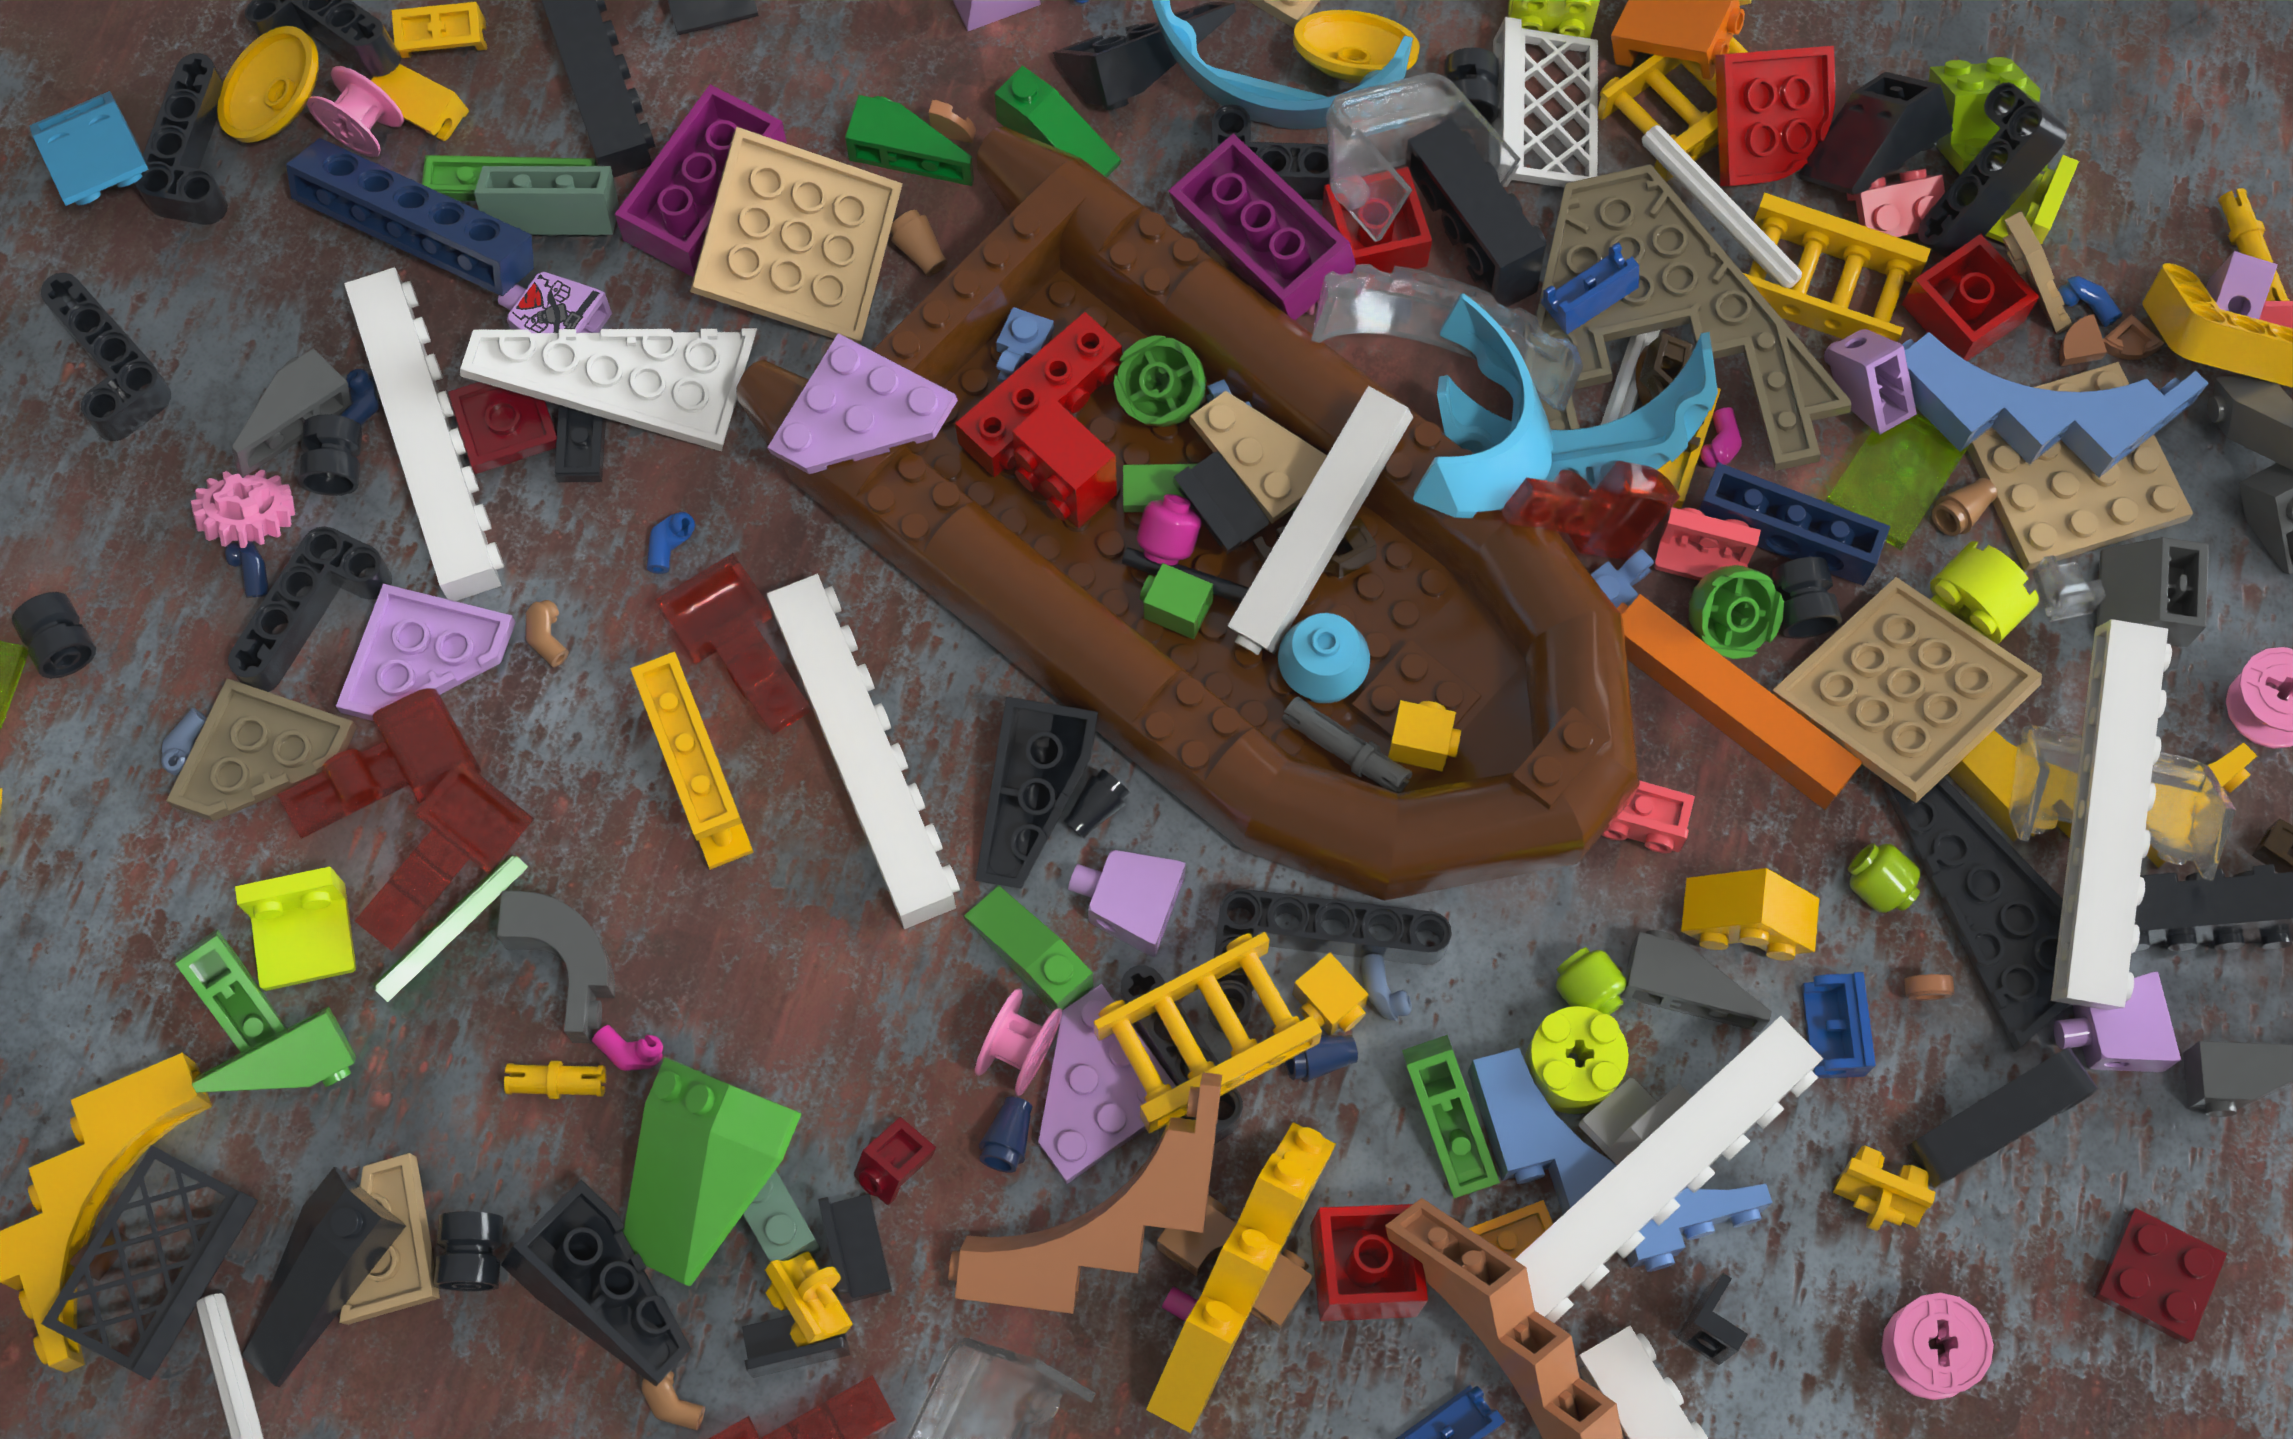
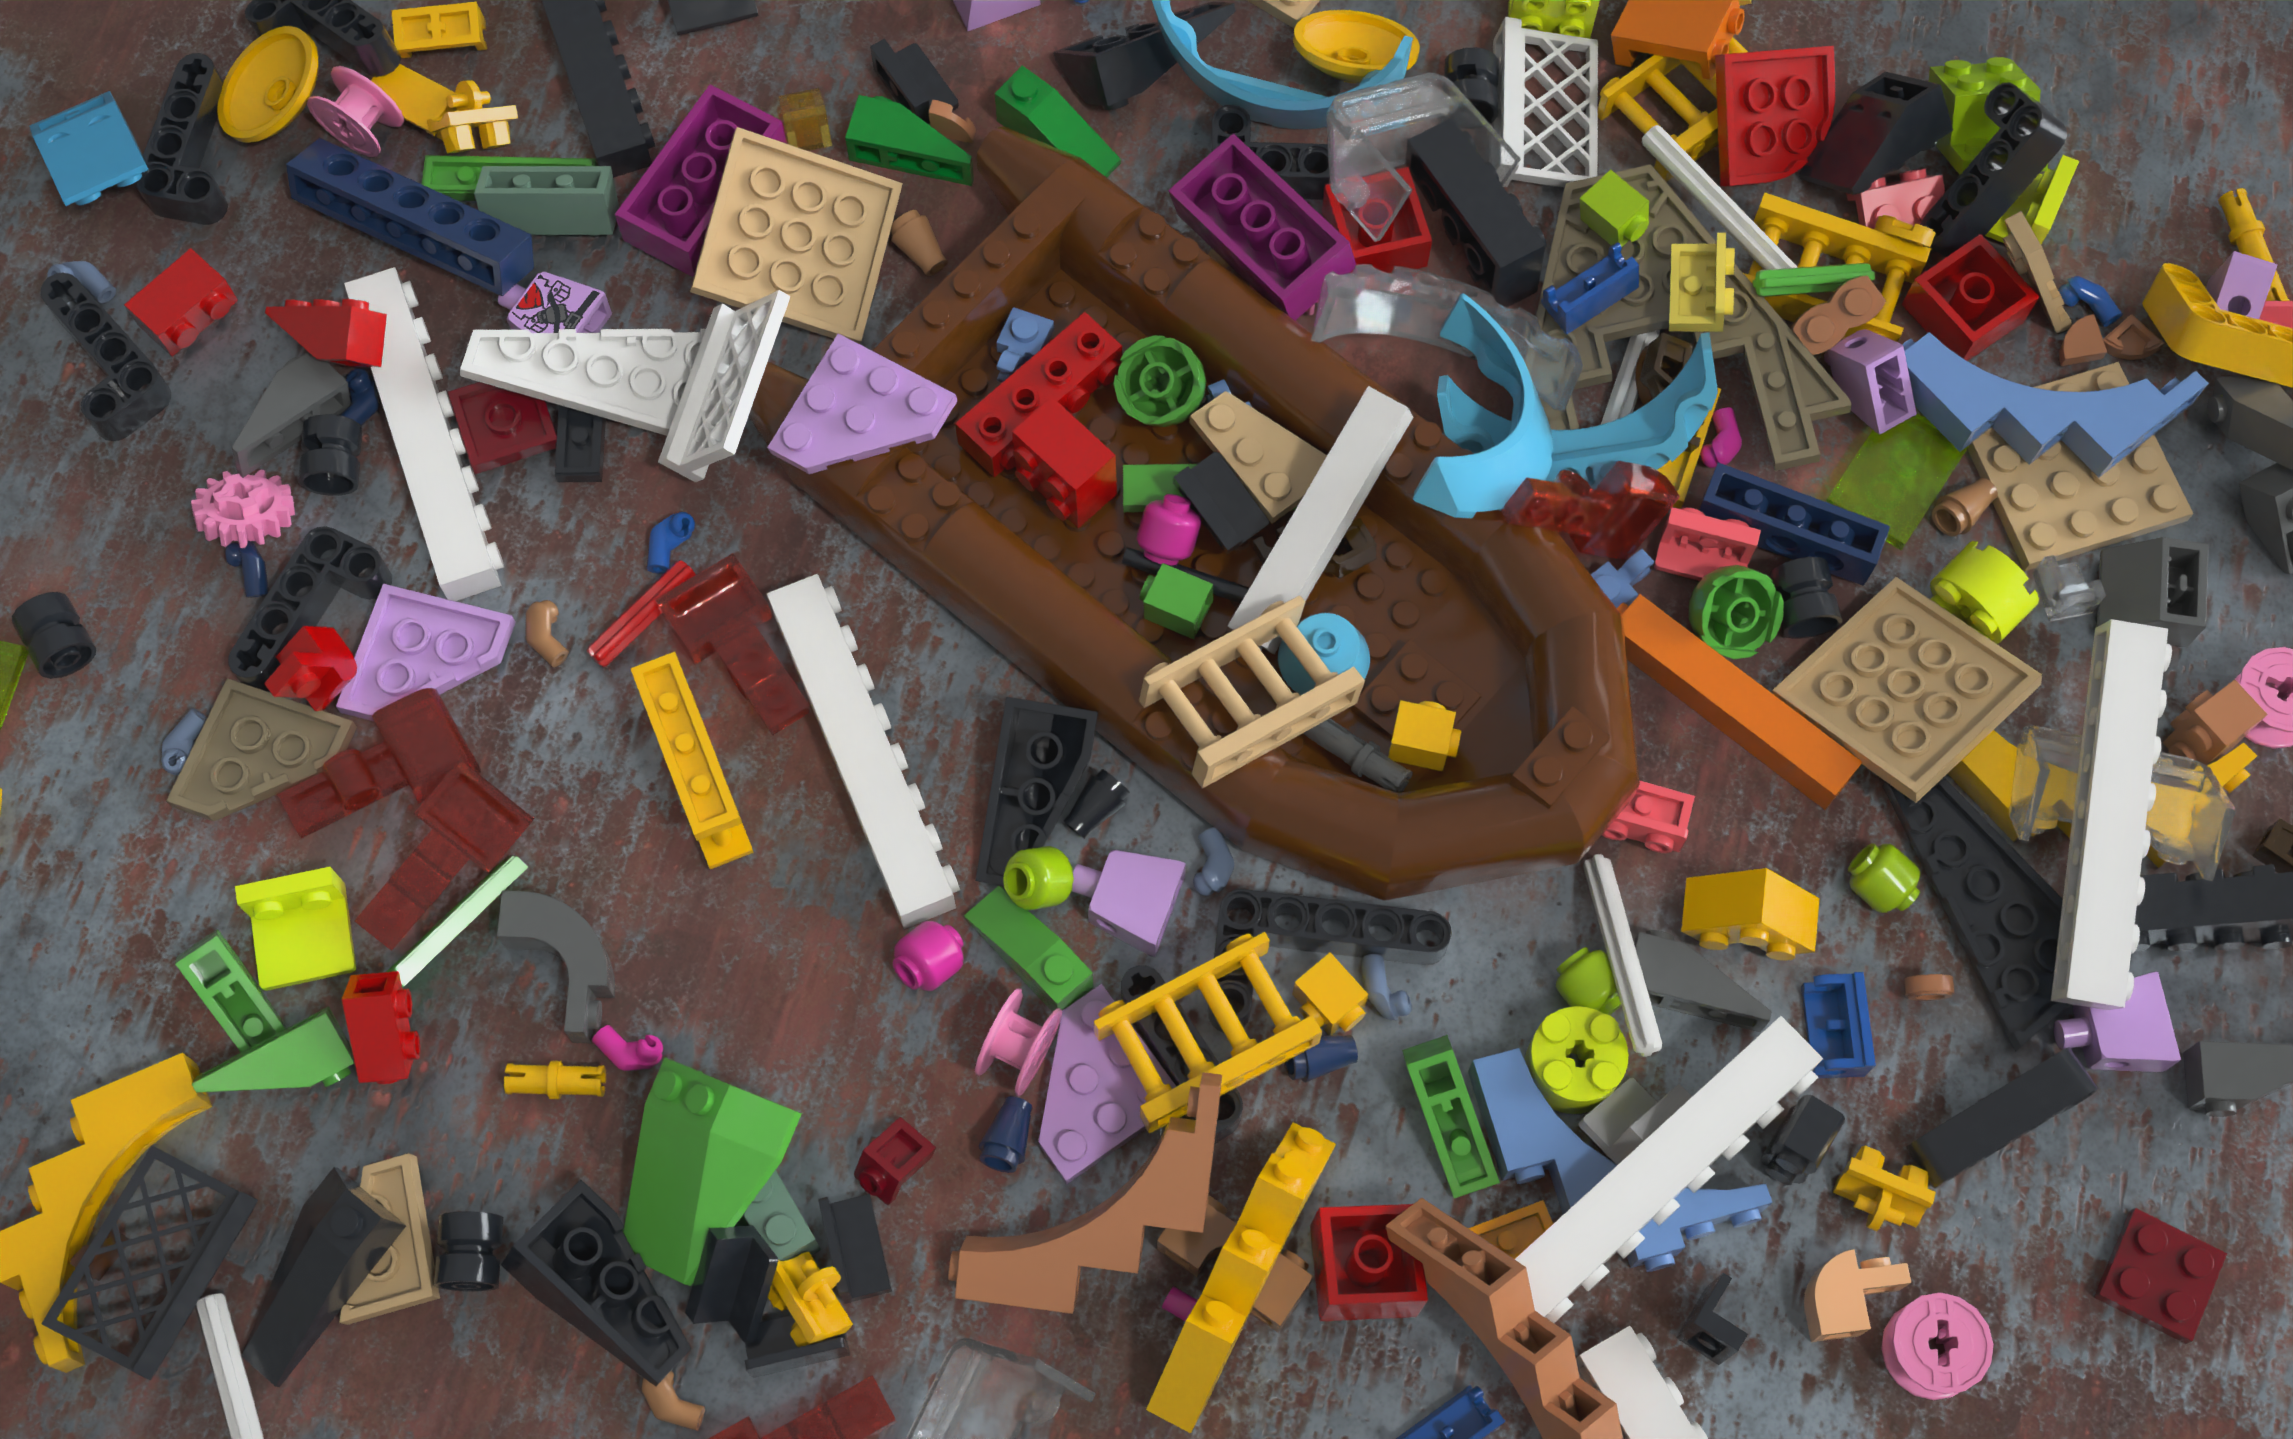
none -> sand blue arm [47,261,116,303]
none -> red brick [124,248,238,357]
none -> red brick [264,626,357,711]
none -> red slope [265,299,387,367]
none -> red brick [342,971,420,1084]
none -> yellow hips [427,80,518,154]
none -> red axle [587,560,697,667]
none -> white fence [658,290,790,482]
none -> black panel [685,1225,778,1342]
none -> clear yellow slope [778,88,832,151]
none -> black panel [870,38,959,124]
none -> dark pink head [893,921,964,991]
none -> lime head [1003,846,1074,910]
none -> tan fence [1139,595,1365,788]
none -> sand blue arm [1193,827,1235,896]
none -> lime brick [1580,169,1649,247]
none -> white axle [1583,854,1662,1057]
none -> light yellow bracket [1669,233,1735,332]
none -> bright green axle [1752,263,1875,297]
none -> black brick [1761,1095,1845,1185]
none -> nougat brick [1791,275,1886,355]
none -> light nougat brick [1804,1249,1911,1342]
none -> yellow tile [1874,215,1936,247]
none -> nougat brick [2163,680,2268,772]

